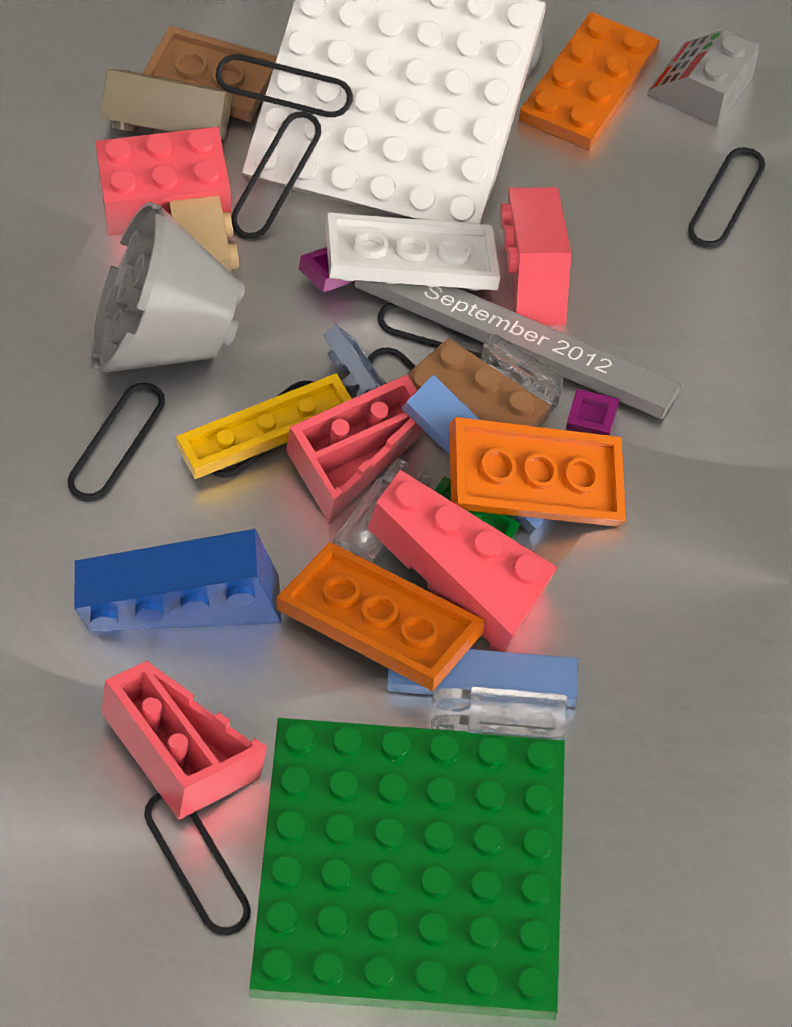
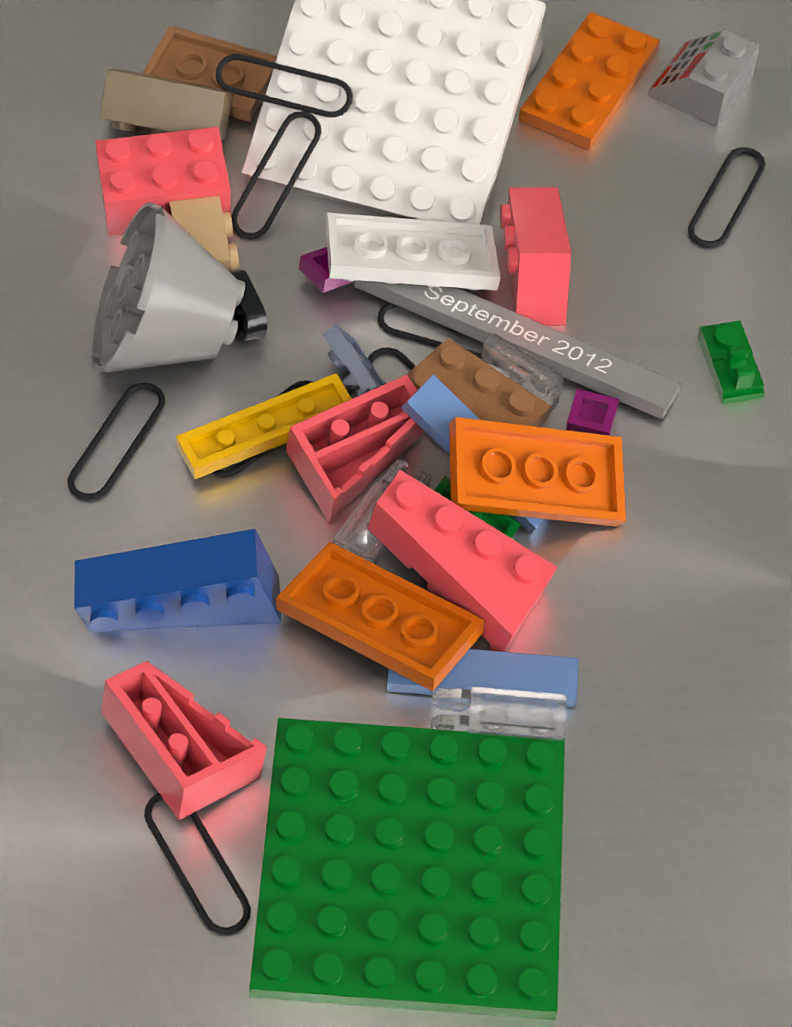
none -> black beam [229,270,267,342]
none -> green plate [698,320,765,404]

